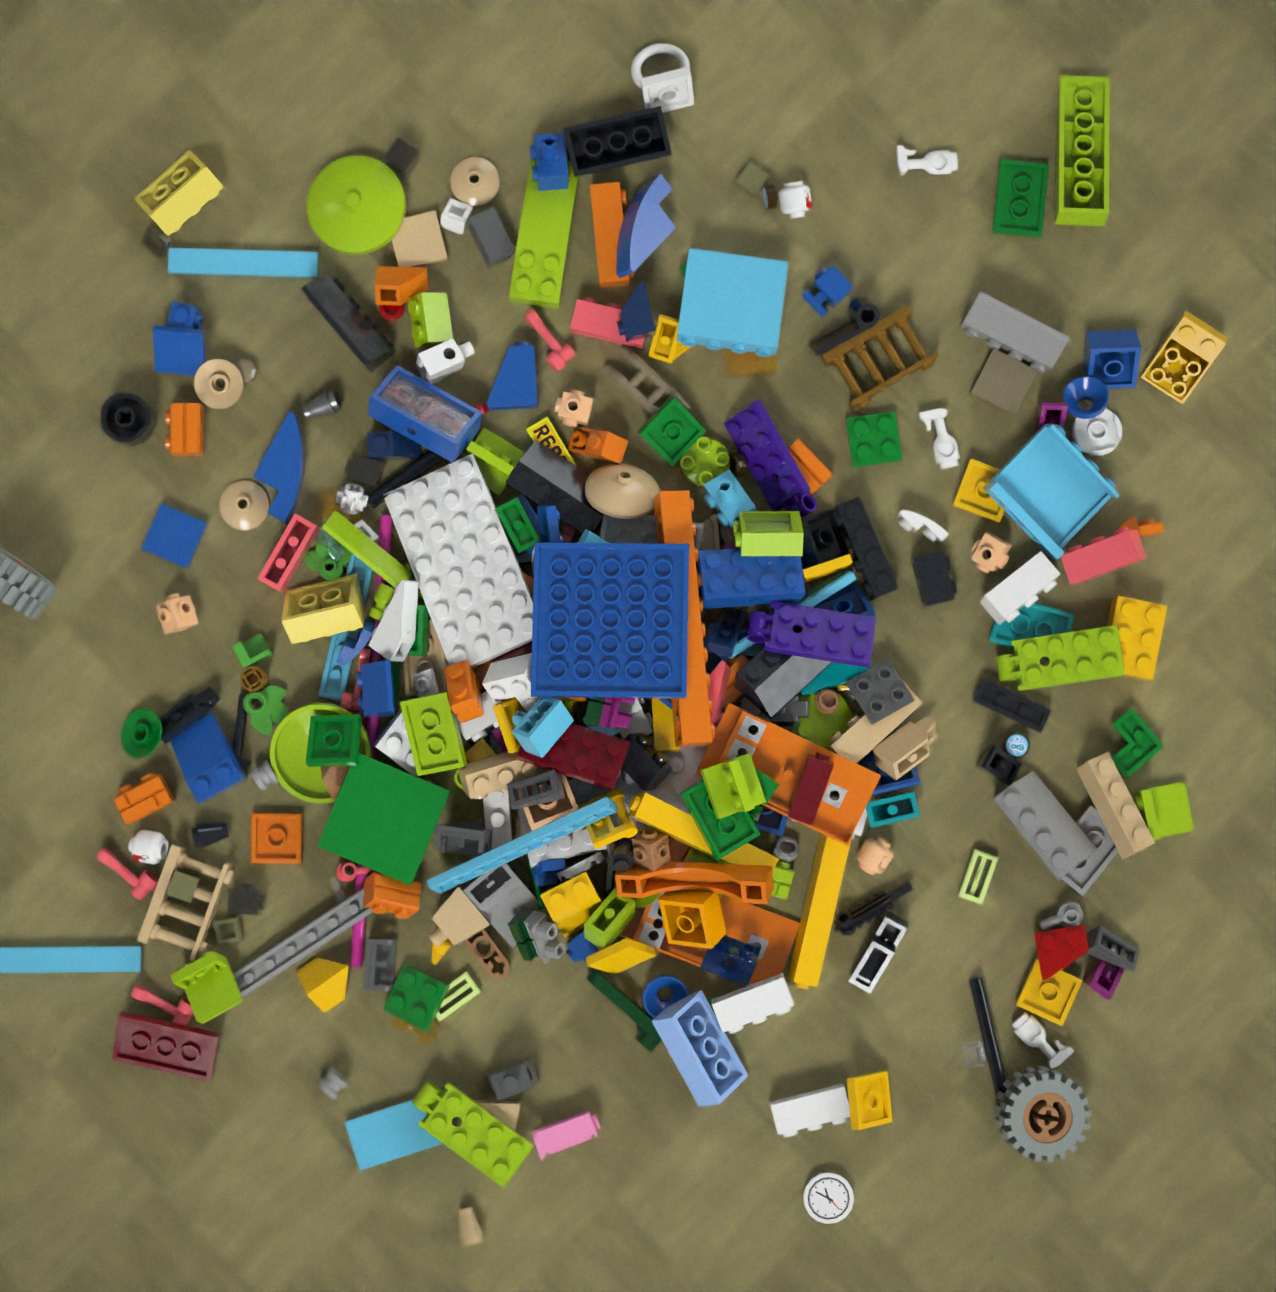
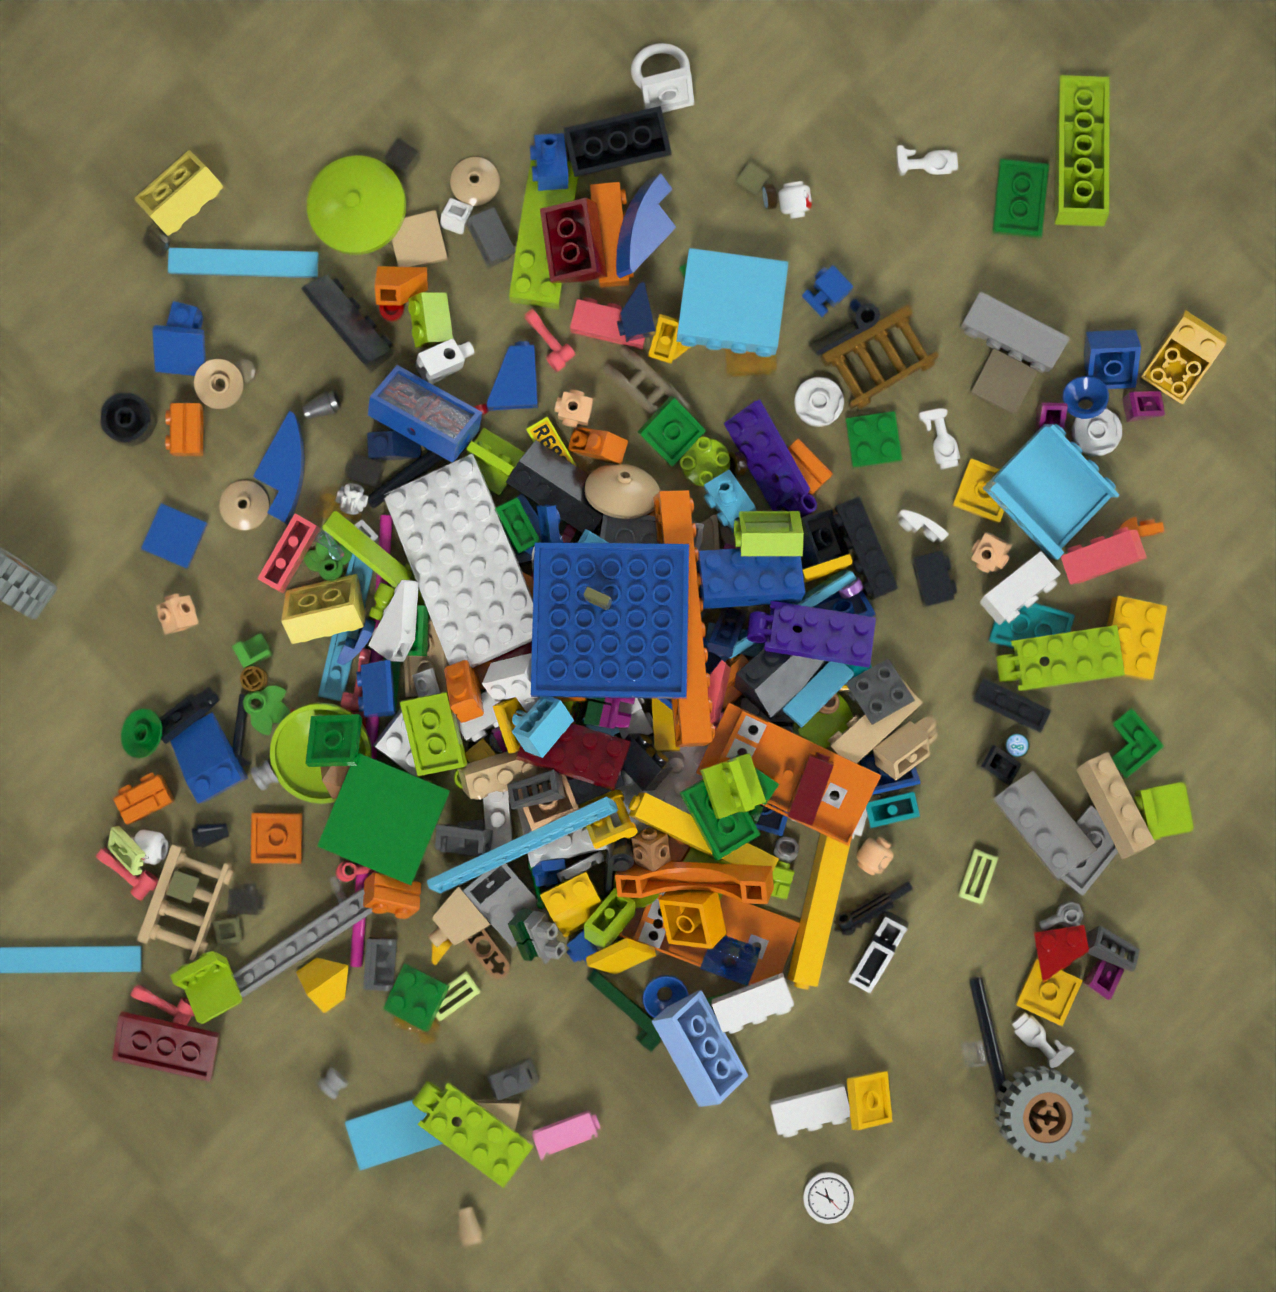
none -> yellowish green tile [107,826,145,876]
none -> dark red slope [540,198,608,283]
none -> olive tile [583,586,612,610]
none -> medium azure tile [783,662,854,728]
none -> white tile [794,377,844,427]
none -> medium lavender tile [838,577,863,599]
none -> magenta slope [1122,391,1165,423]

